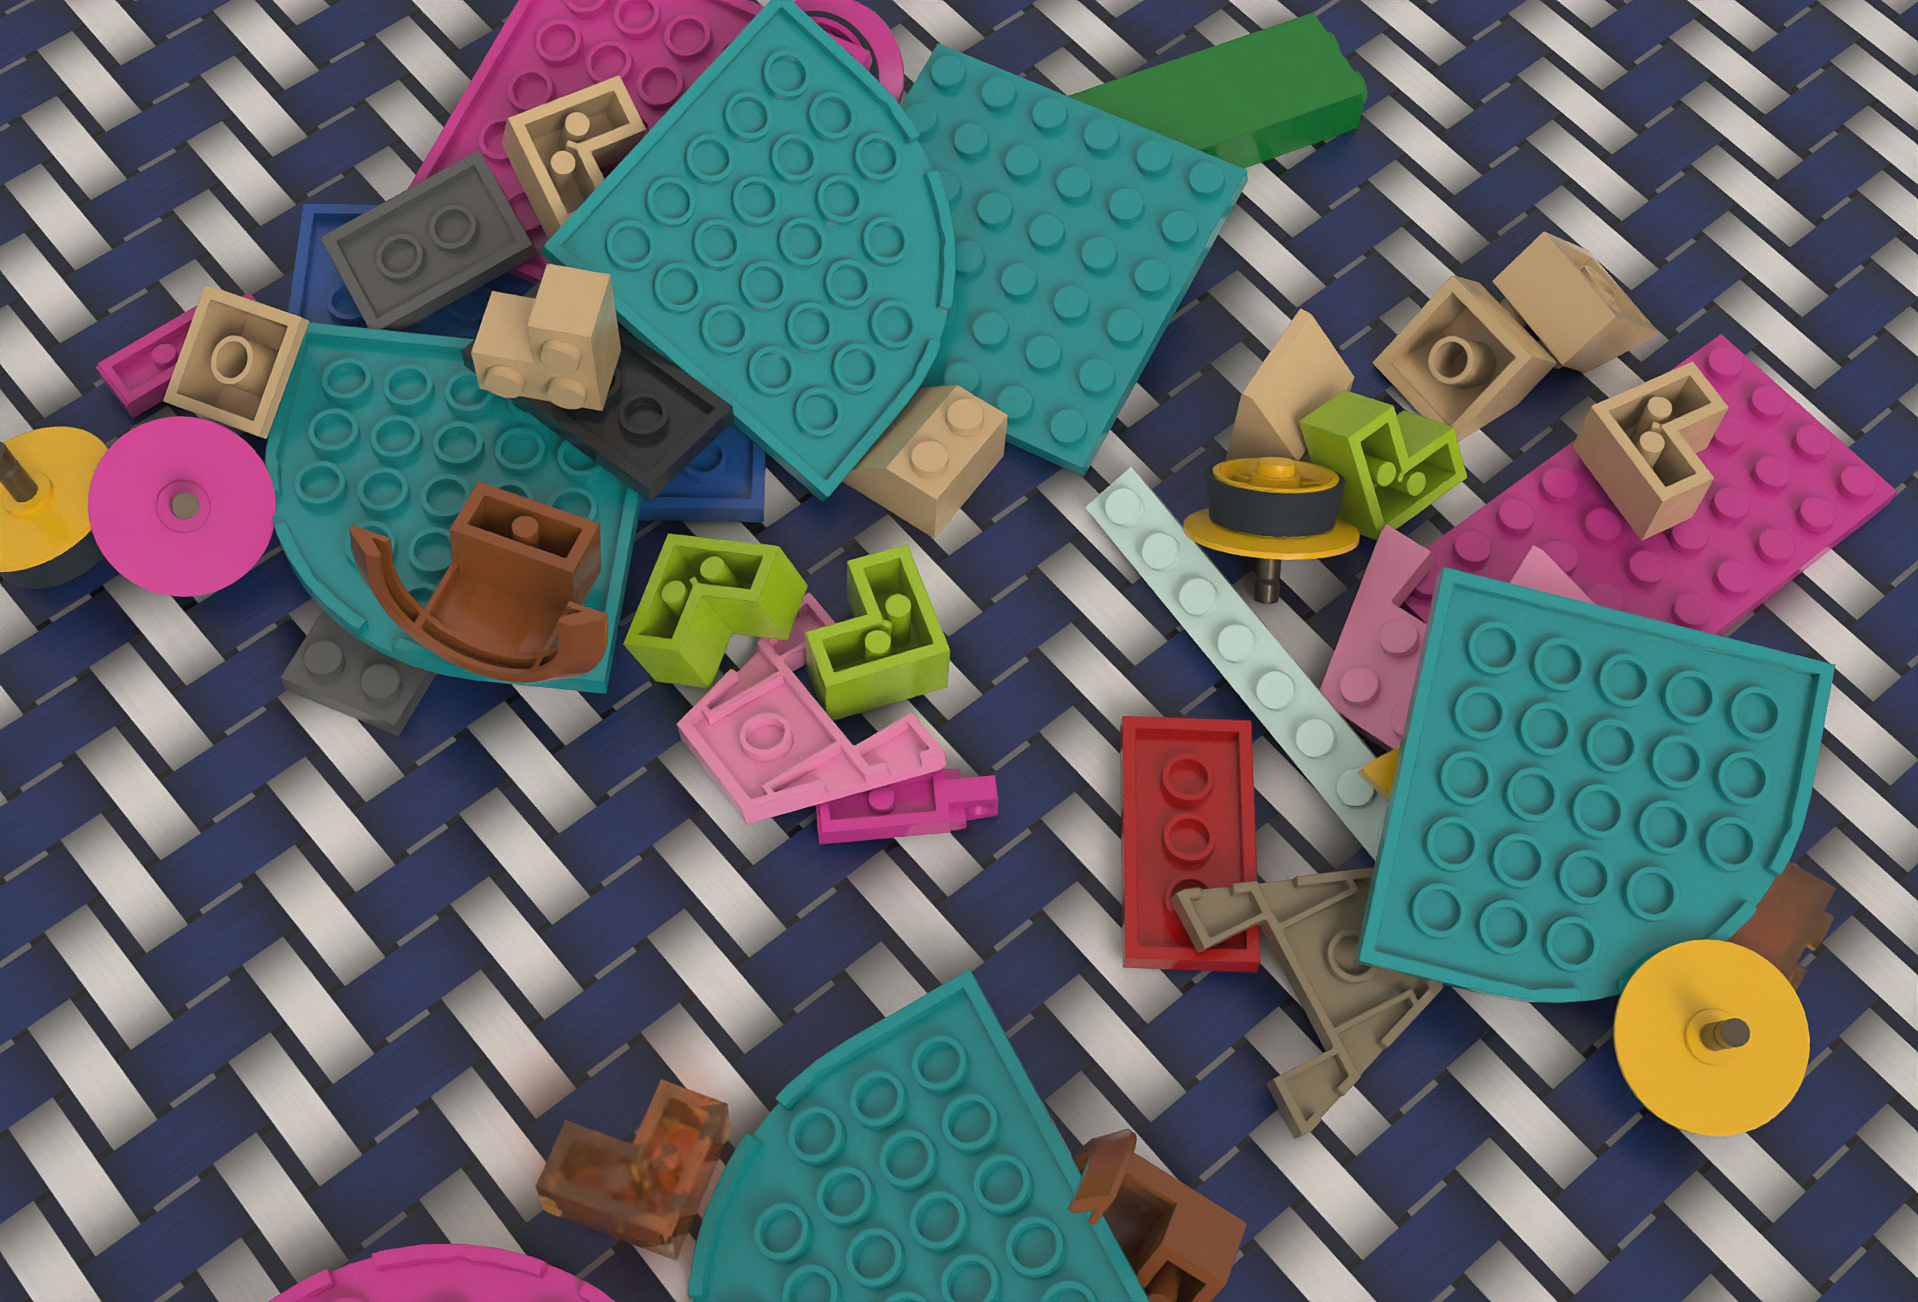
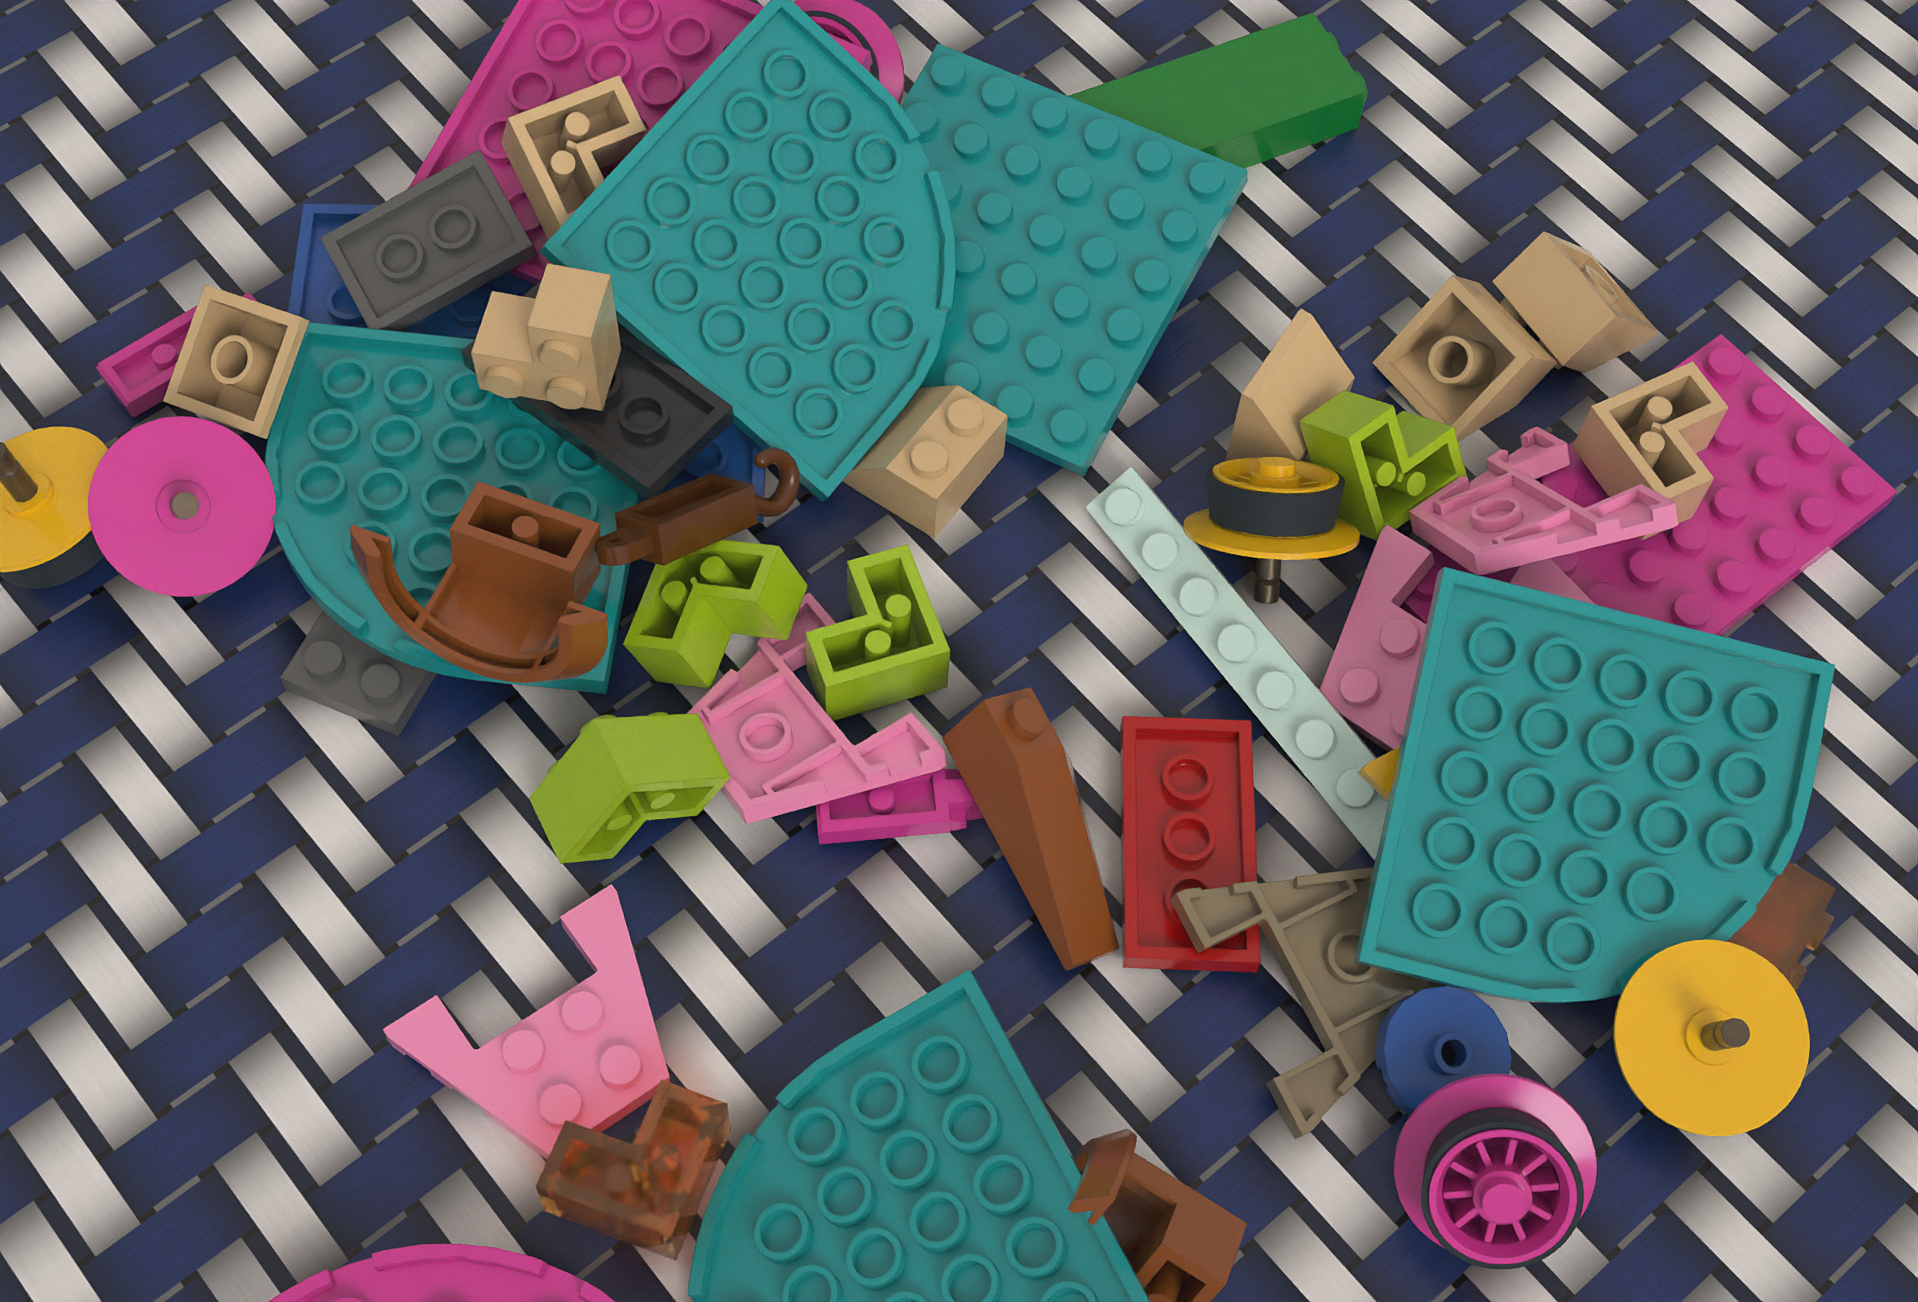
none -> bright pink wing [383,884,671,1164]
none -> lime brick [529,712,731,864]
none -> reddish brown piece [596,447,800,566]
none -> dark orange wedge [942,687,1119,971]
none -> blue plate [1374,986,1512,1116]
none -> dark pink piece [1394,1074,1597,1269]
none -> bright pink wing [1409,427,1678,576]

